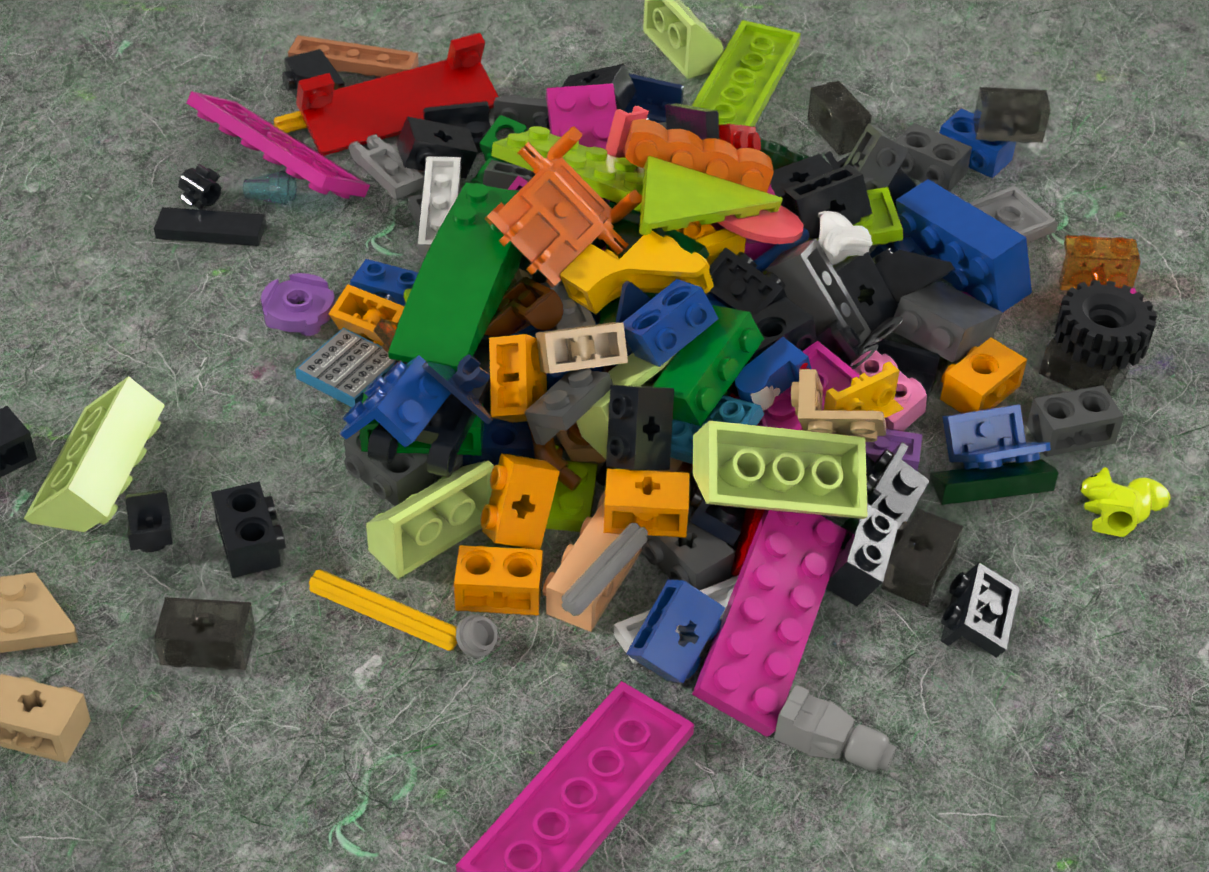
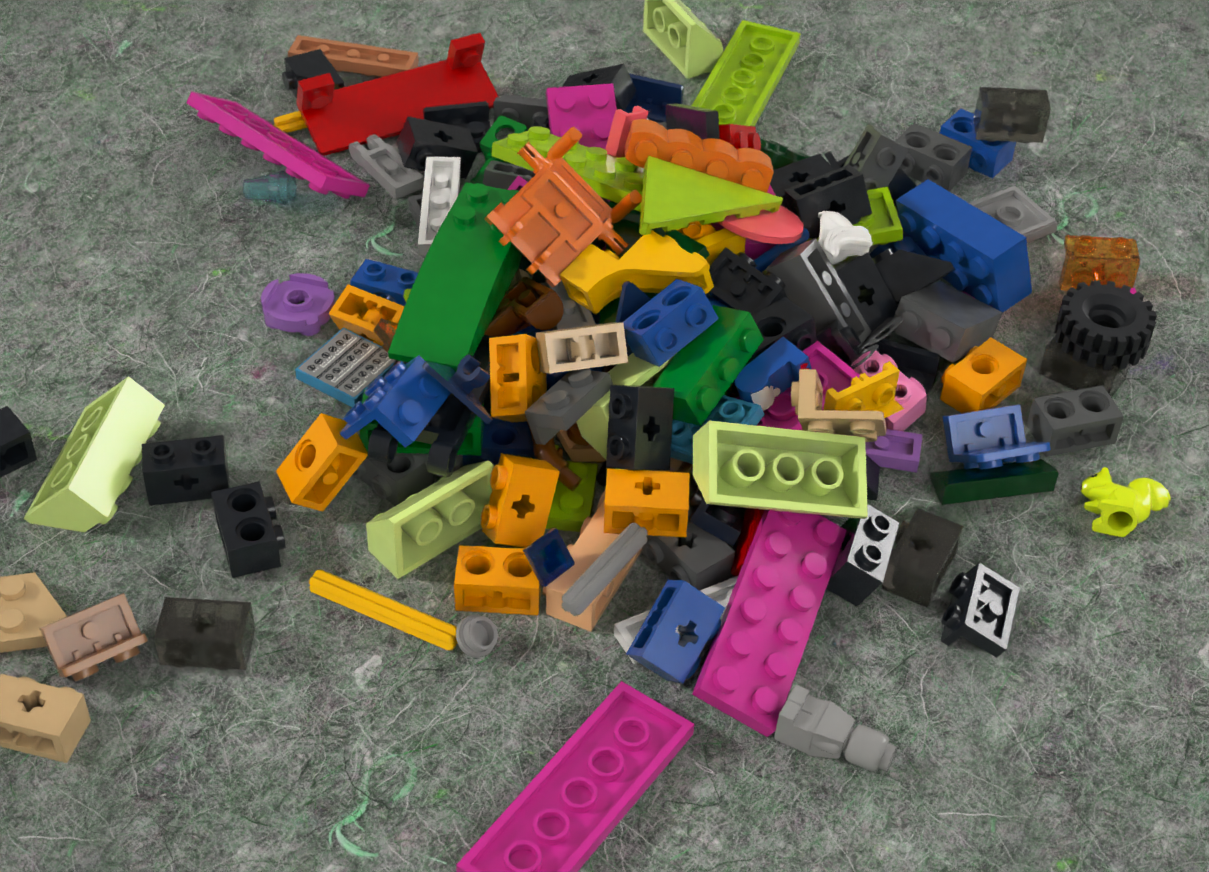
black bracket [125,490,173,552] -> none
black tile [154,207,266,246] -> none
black gear [178,164,222,210] -> none
clear smoke brick [807,81,872,155] -> none
bracket [867,442,930,536] -> none
none -> medium nougat bracket [39,593,148,681]
none -> black brick [142,435,230,506]
none -> light orange brick [276,413,368,512]
none -> clear blue slope [523,528,575,587]

